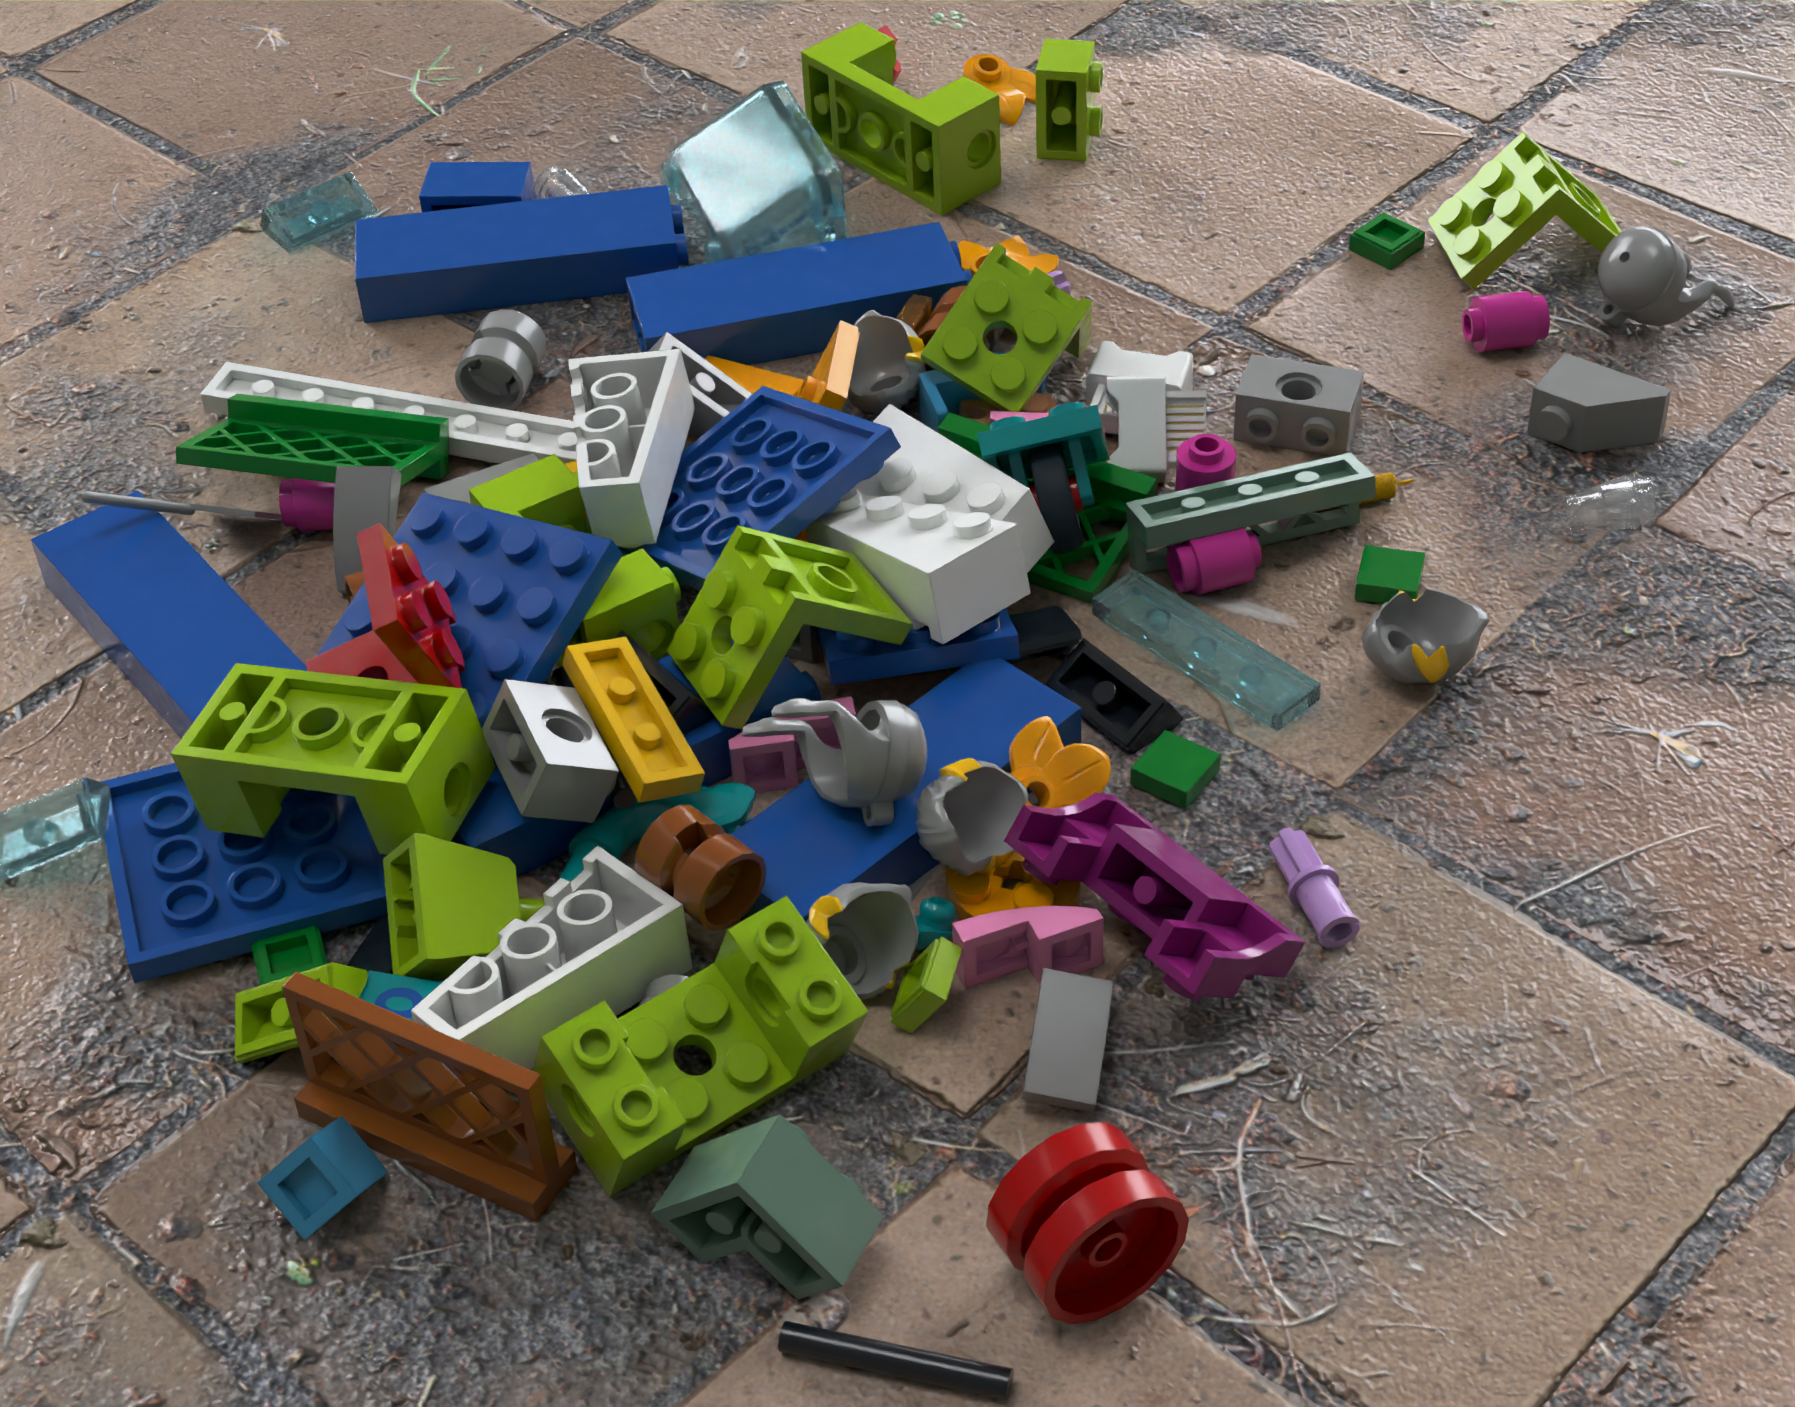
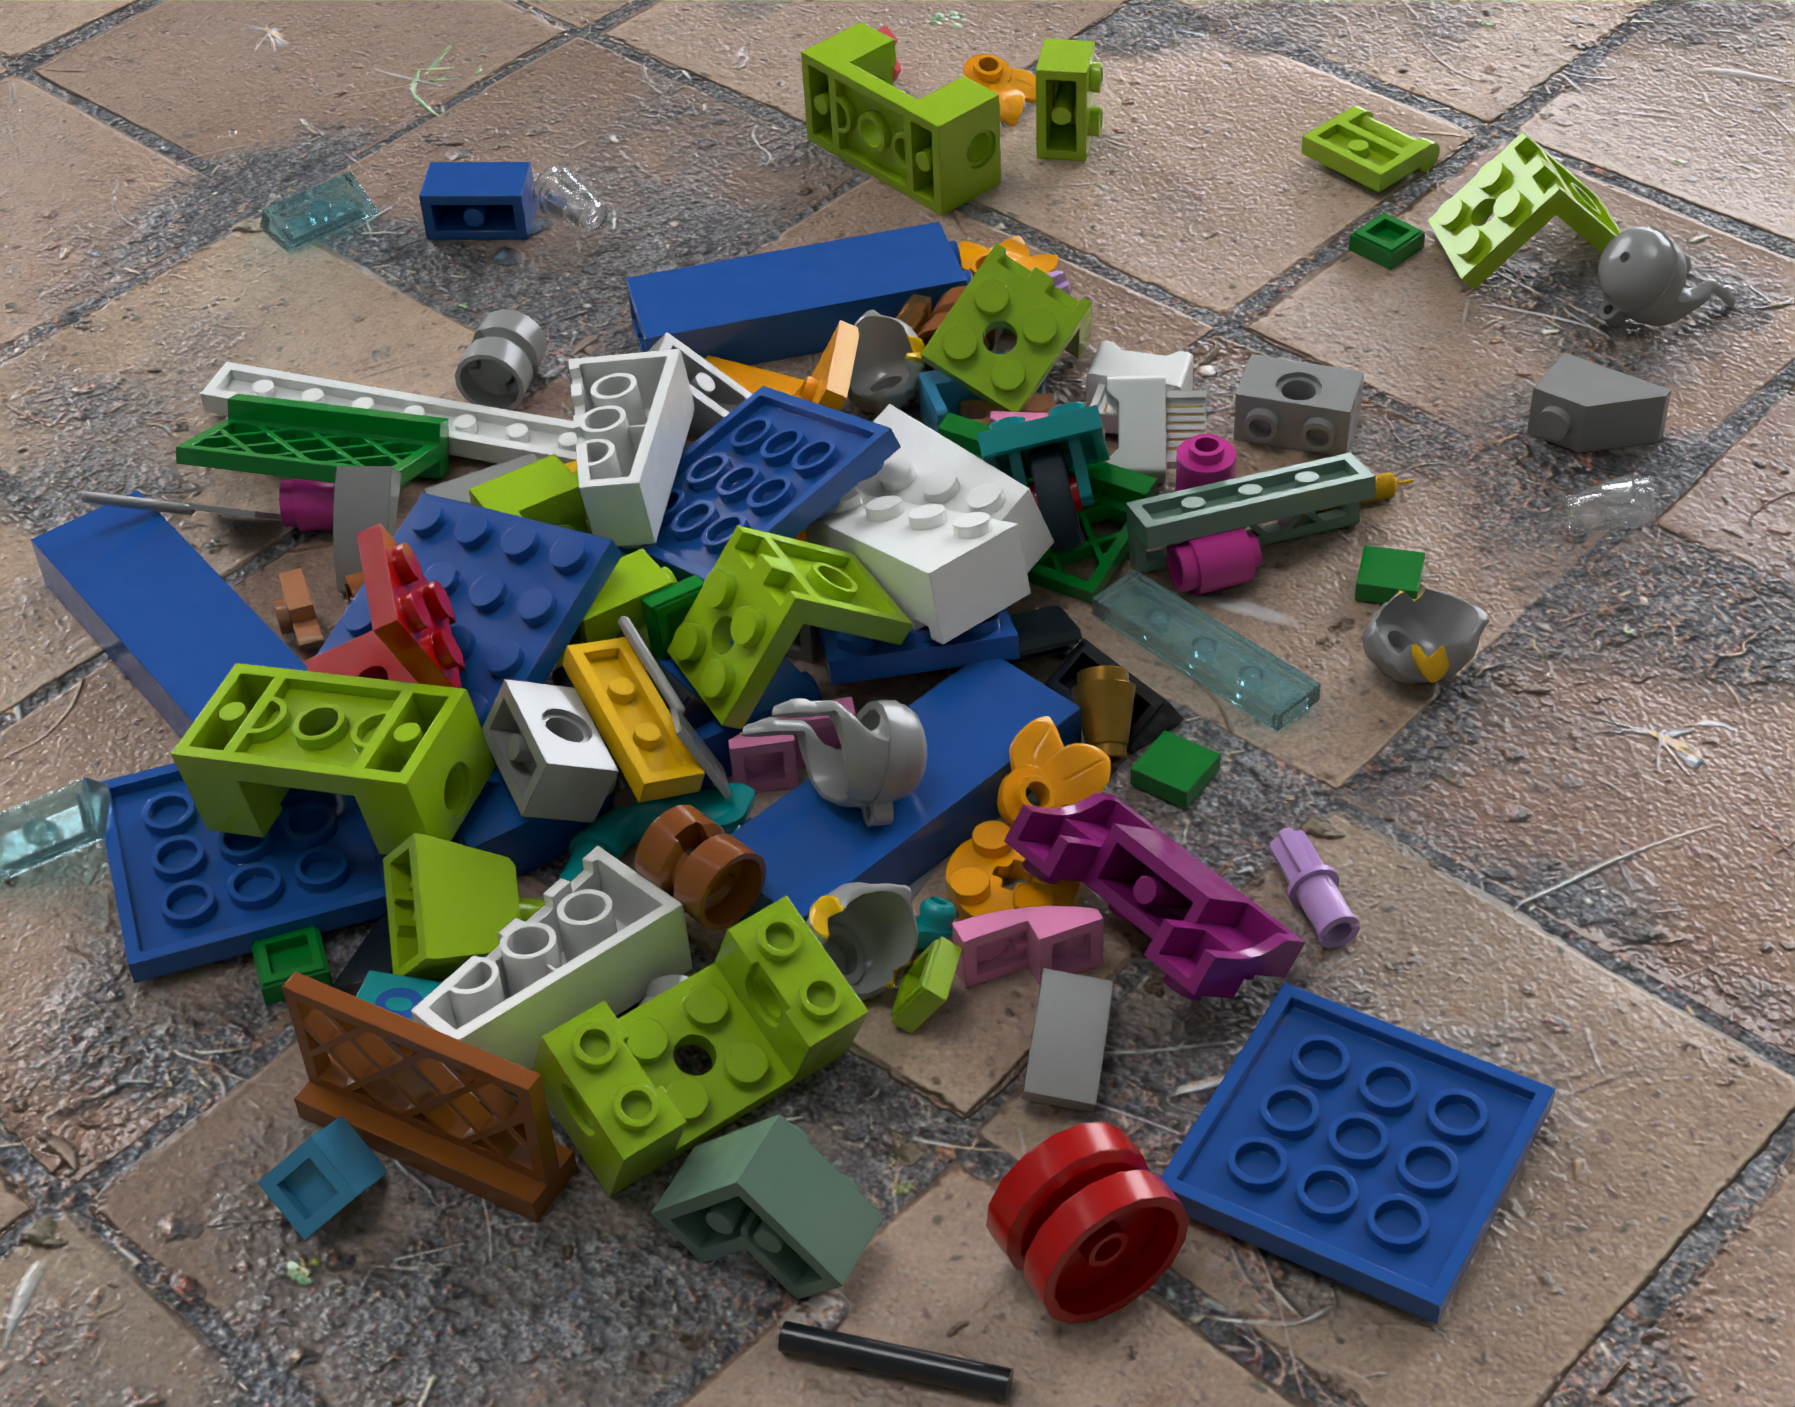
lime slope [235,962,368,1063] -> none
blue brick [355,185,689,323] -> none
clear light blue windscreen [661,80,847,263] -> none
light grey hair [915,758,1028,877] -> none
dark pink brick [1462,291,1550,352] -> none
none -> nougat plate [272,567,324,665]
none -> light grey piece [618,616,731,799]
none -> green tile [640,574,704,660]
none -> pearl gold cone [1071,665,1136,764]
none -> blue plate [1161,982,1556,1324]
none -> lime plate [1301,105,1440,192]

